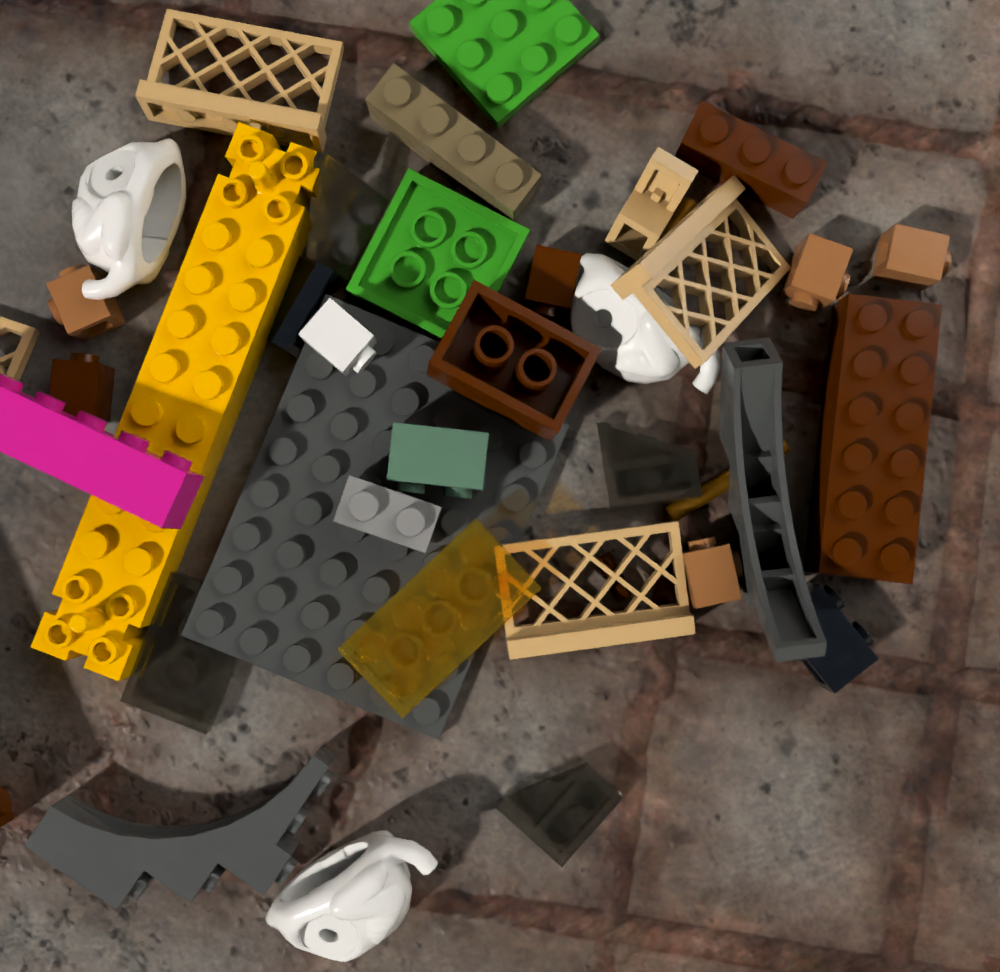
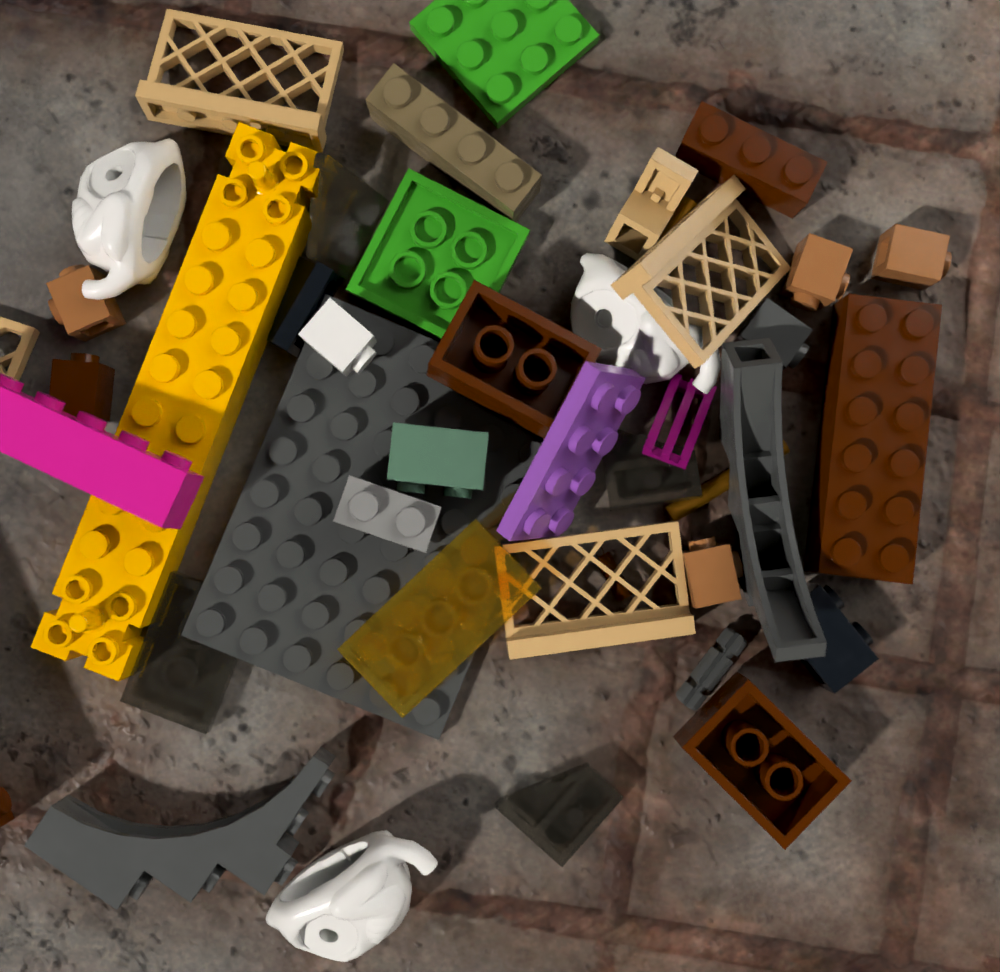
reddish brown brick [524,245,582,321] -> none
none -> medium lavender plate [496,361,646,541]
none -> magenta tile [642,373,717,470]
none -> reddish brown brick [673,671,851,850]
none -> dark grey axle [676,628,747,711]
none -> dark grey brick [732,298,813,370]

